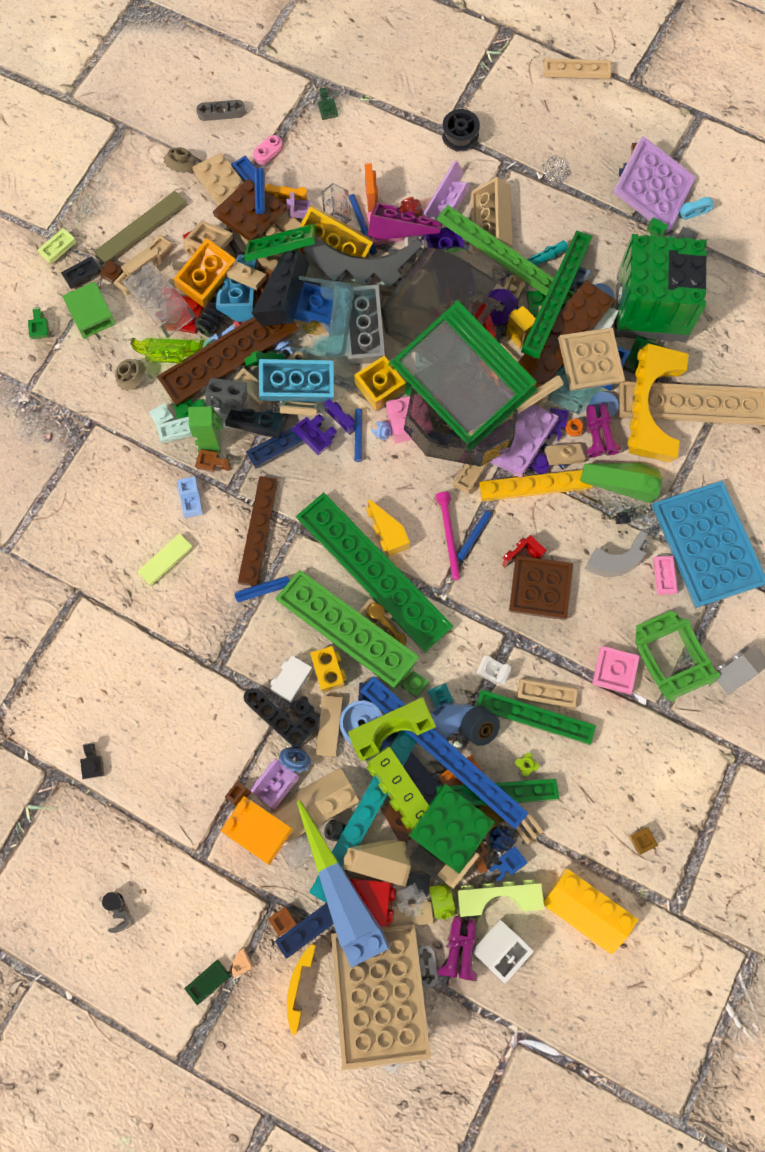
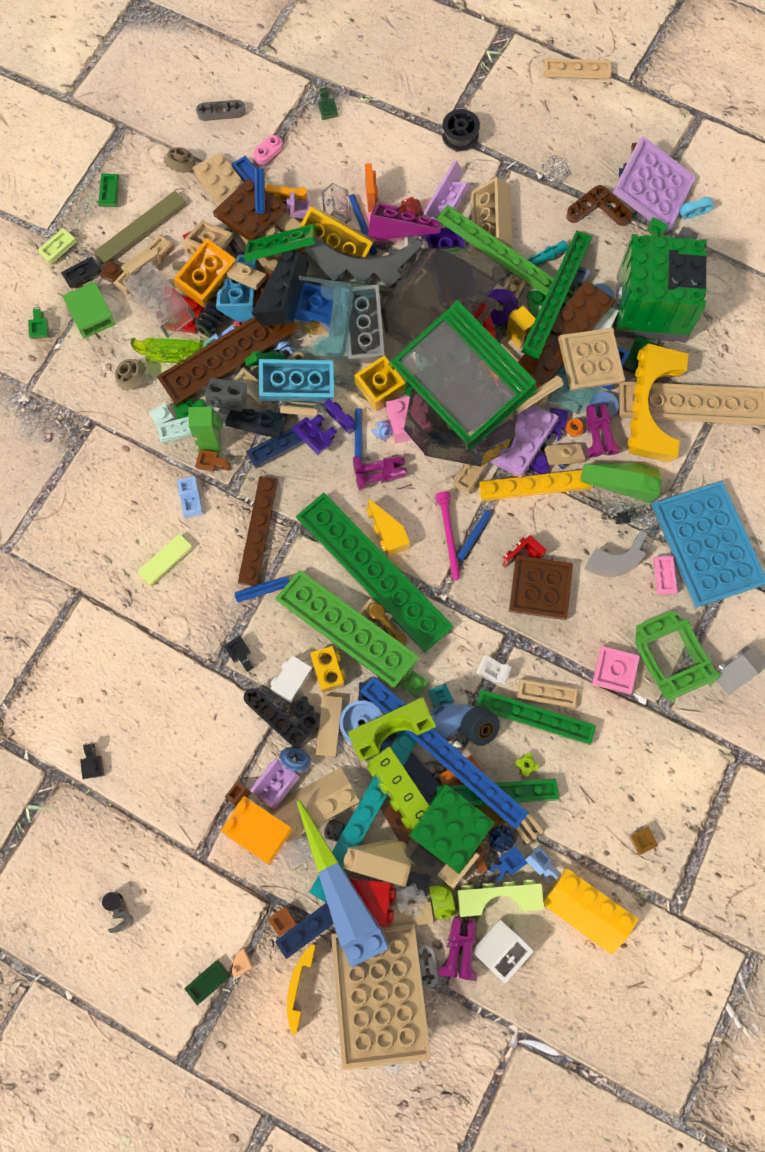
none -> green plate [98,173,120,207]
none -> black plate [224,636,253,672]
none -> magenta piece [353,456,408,491]
none -> light blue plate [526,846,561,885]
none -> reddish brown beam [566,185,632,226]

